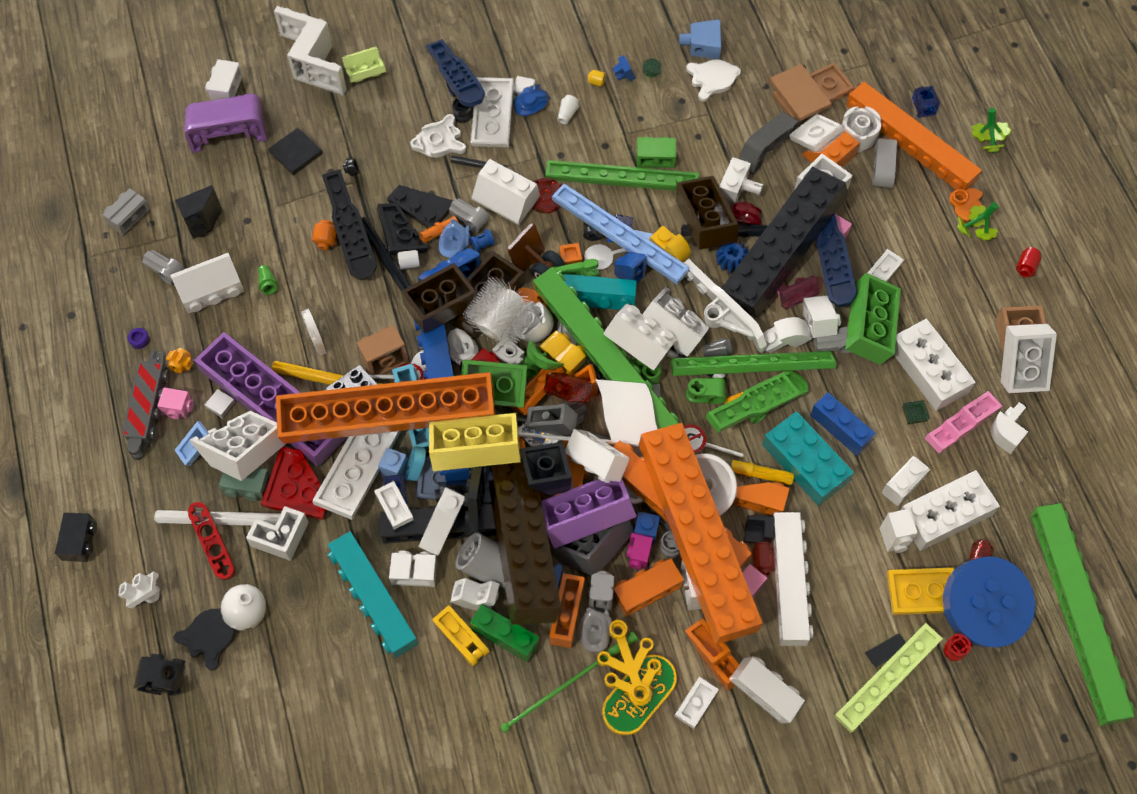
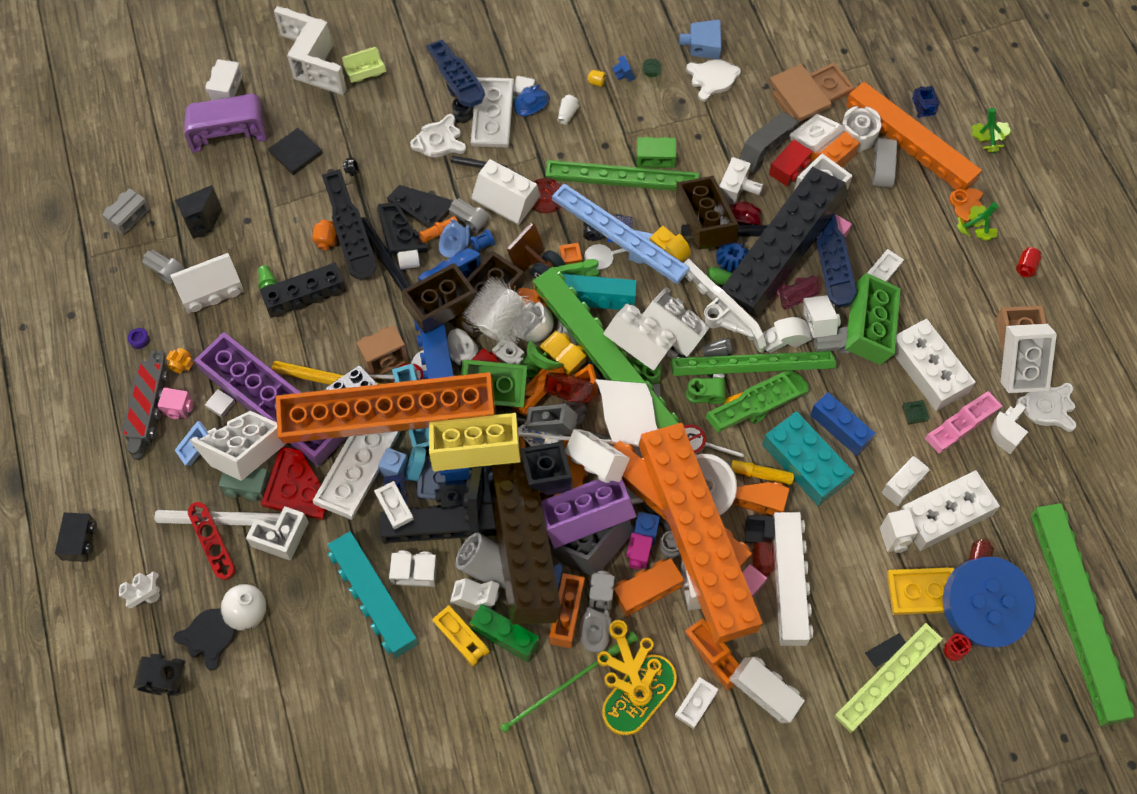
white tile [301,309,326,356] -> none
white slope [418,487,464,556] -> none
blue slope [614,252,647,284] -> none
none -> black brick [259,262,346,318]
none -> bright green cone [707,266,732,285]
none -> red brick [769,139,812,187]
none -> white tile [1016,383,1076,432]

